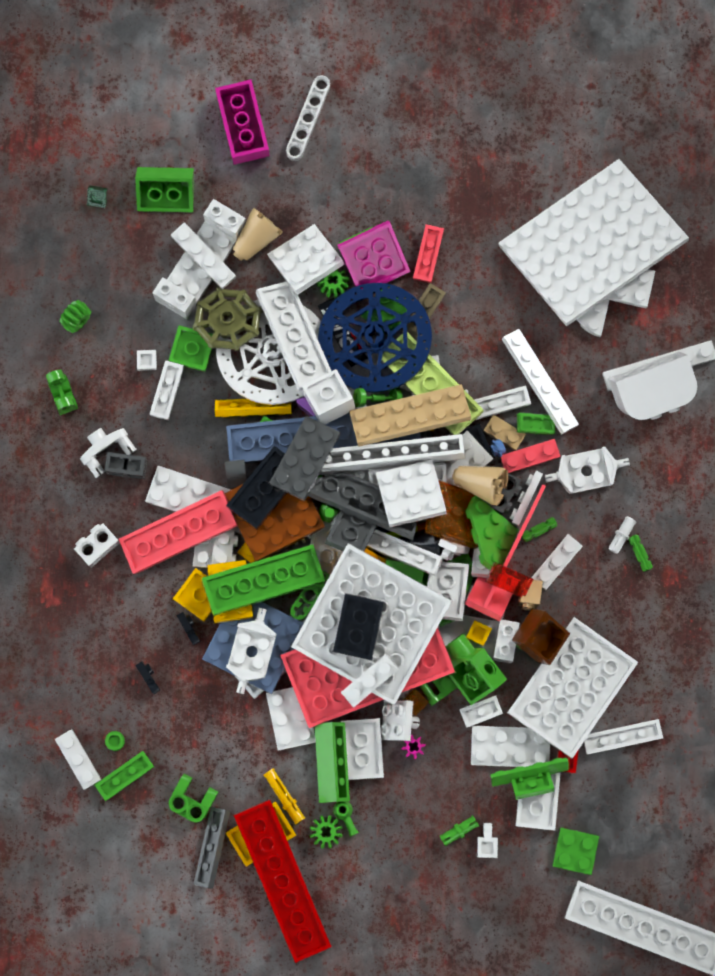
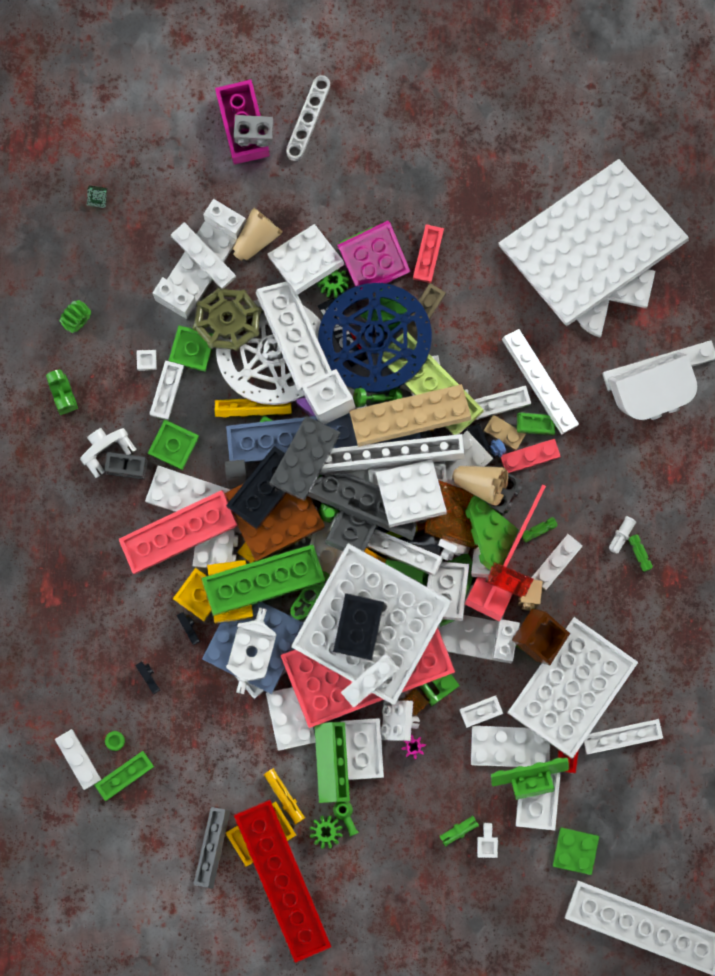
white brick [74,524,120,568] -> none
bright green slope [135,167,194,212] -> none
bright green piece [169,773,218,822] -> none
bright green brick [446,633,507,705] -> none
yellow plate [466,620,492,646] -> none
white plate [509,471,543,528] -> none
white plate [545,447,630,494] -> none
none -> bright green plate [148,419,199,471]
none -> light grey brick [234,115,274,147]

